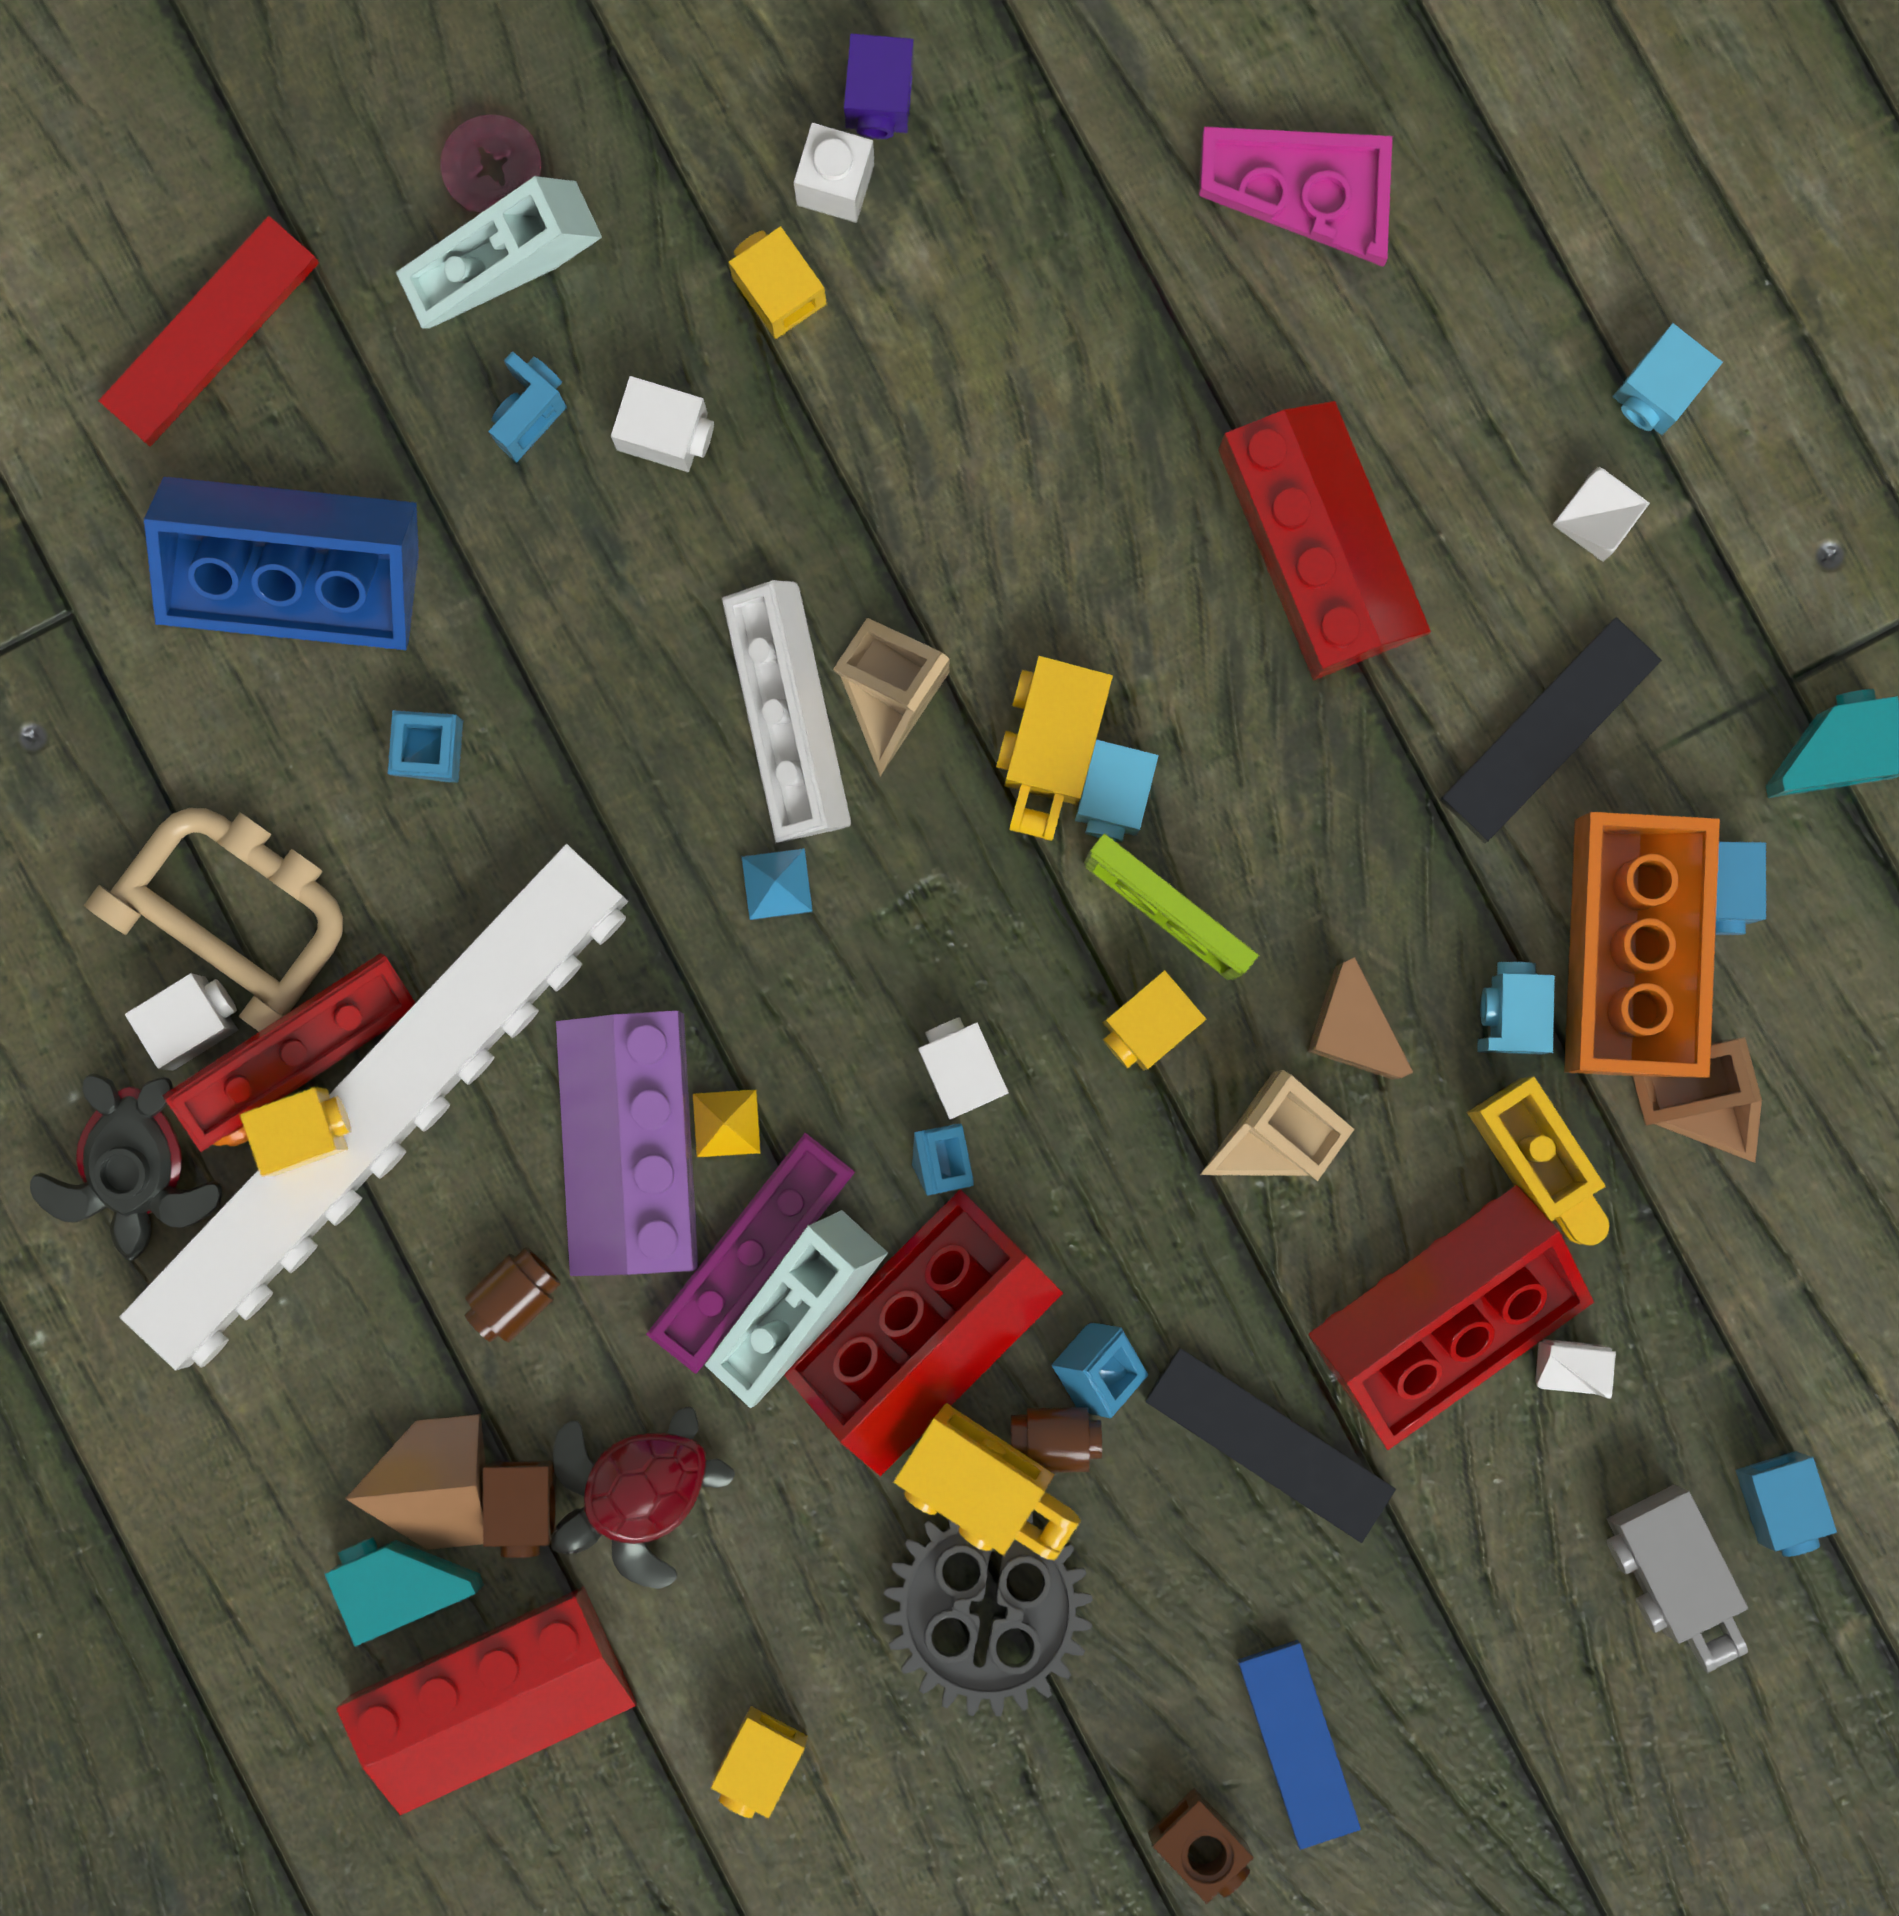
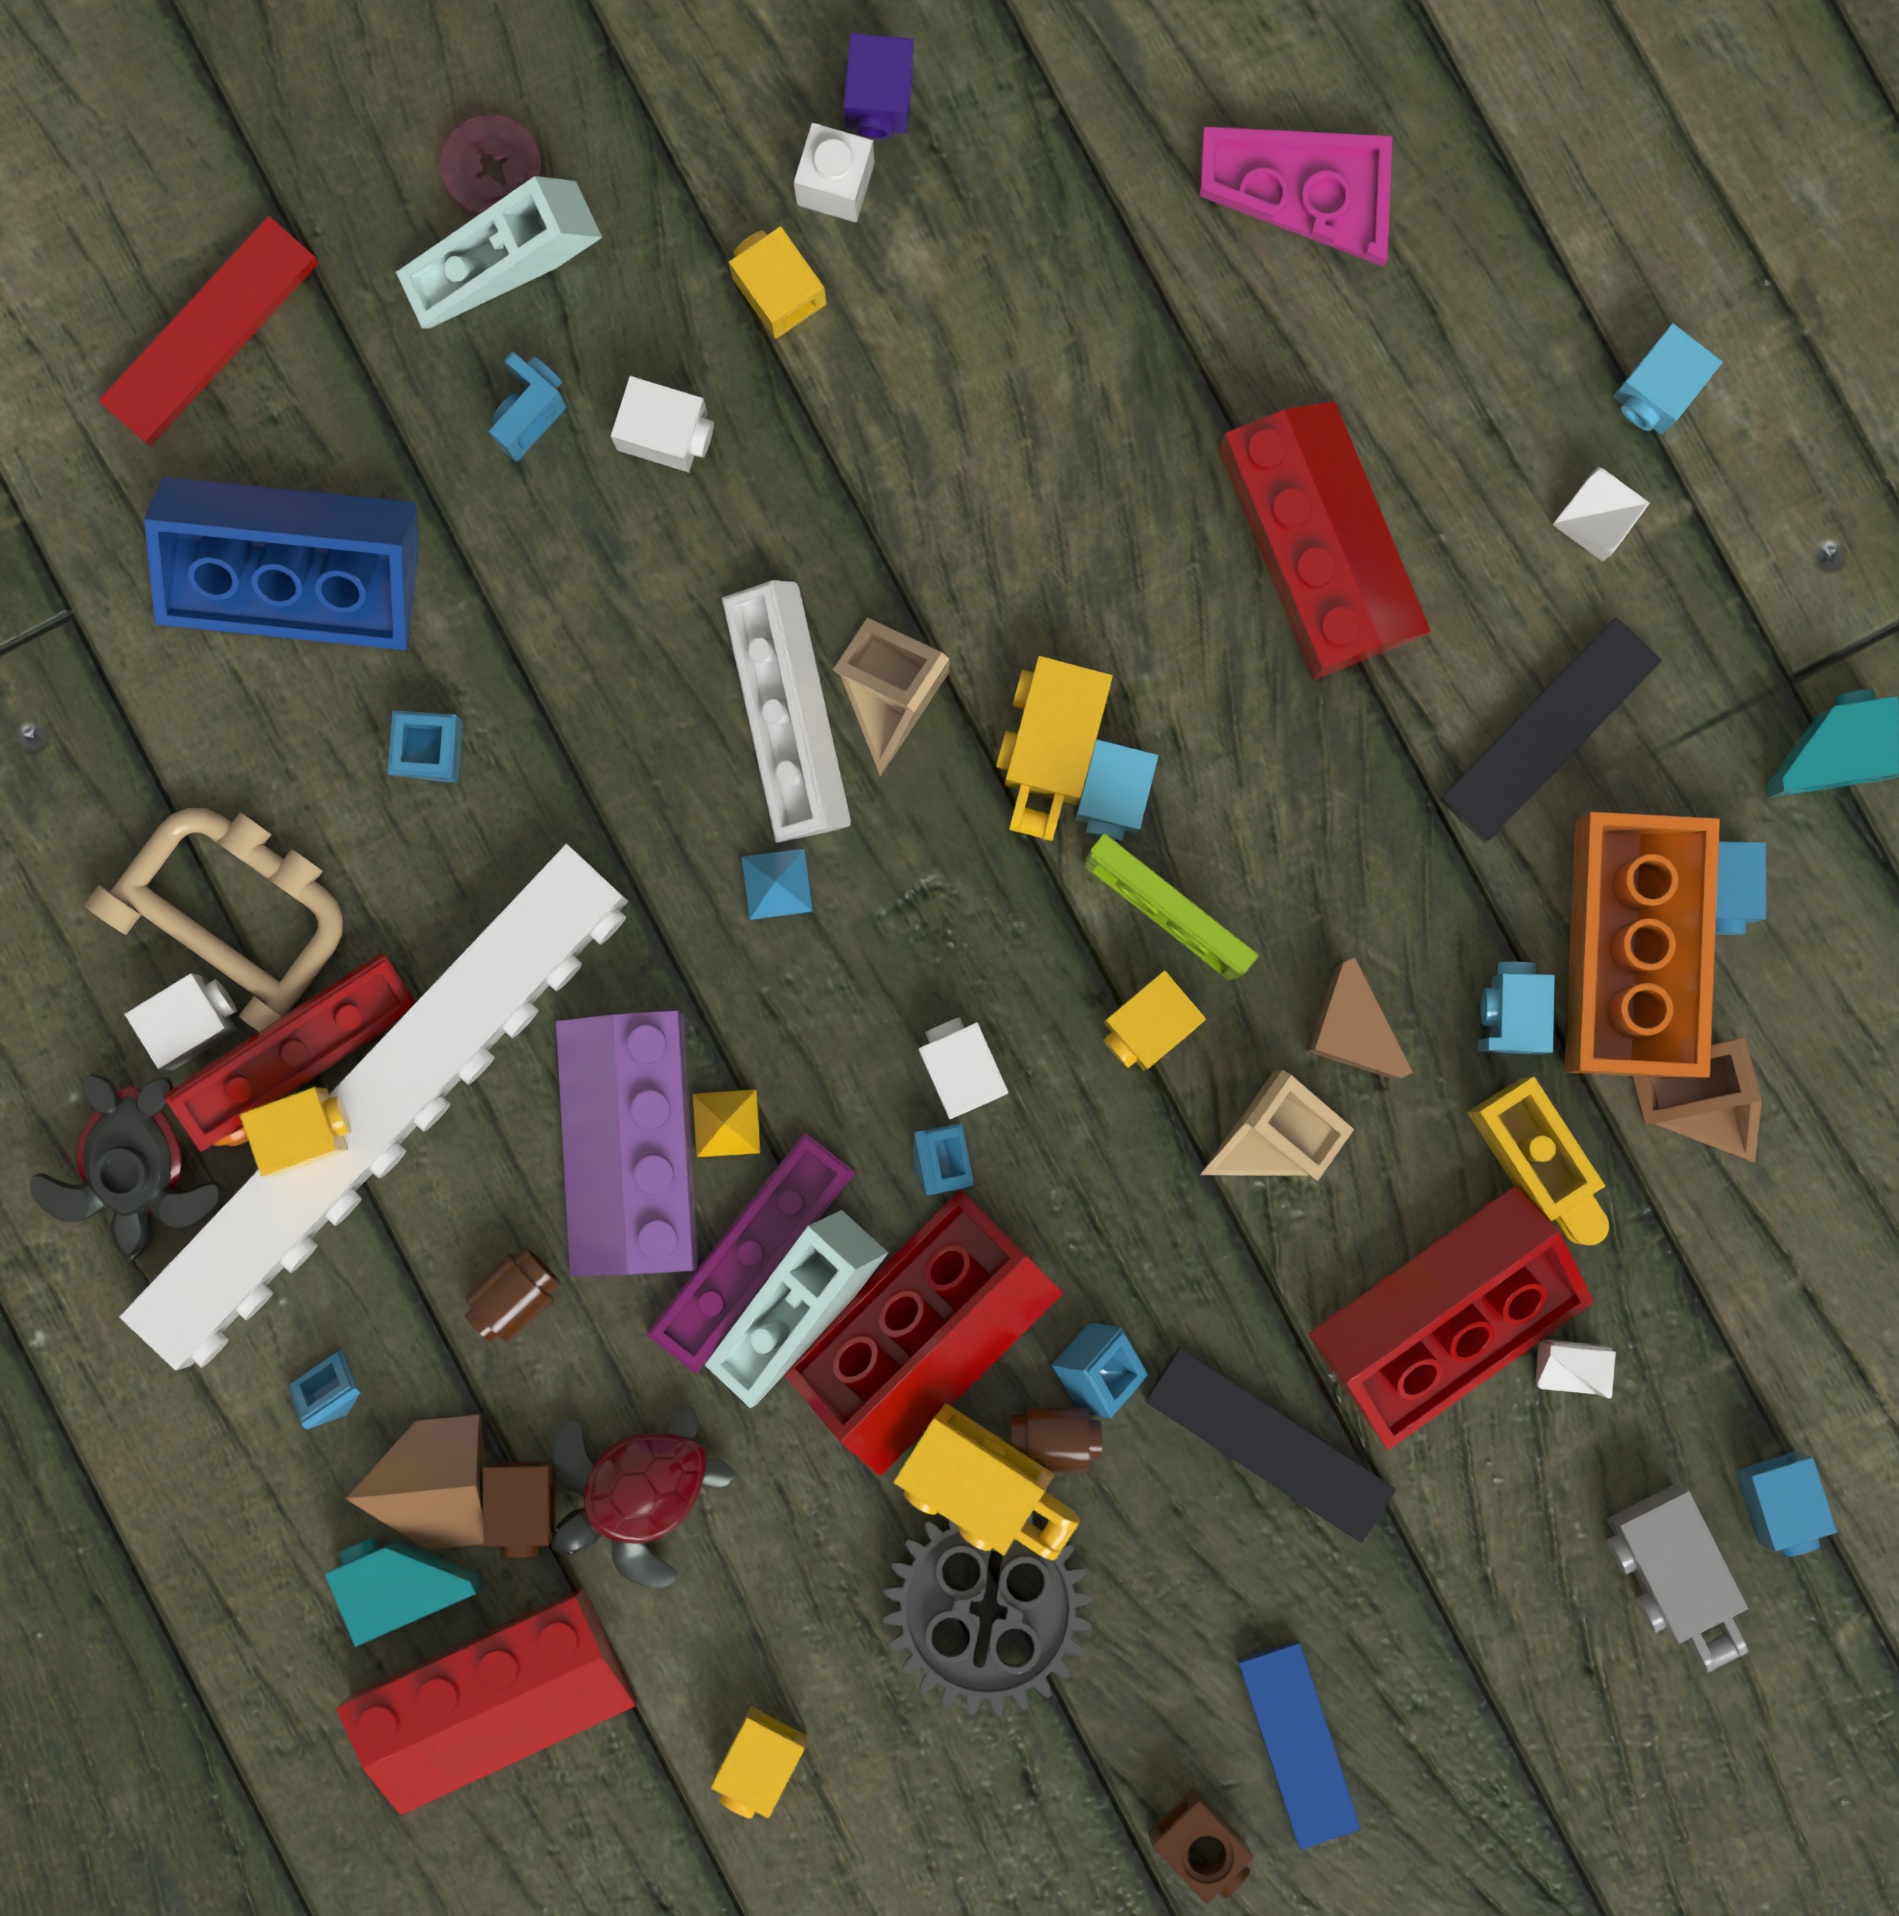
none -> dark azure slope [288,1350,360,1430]

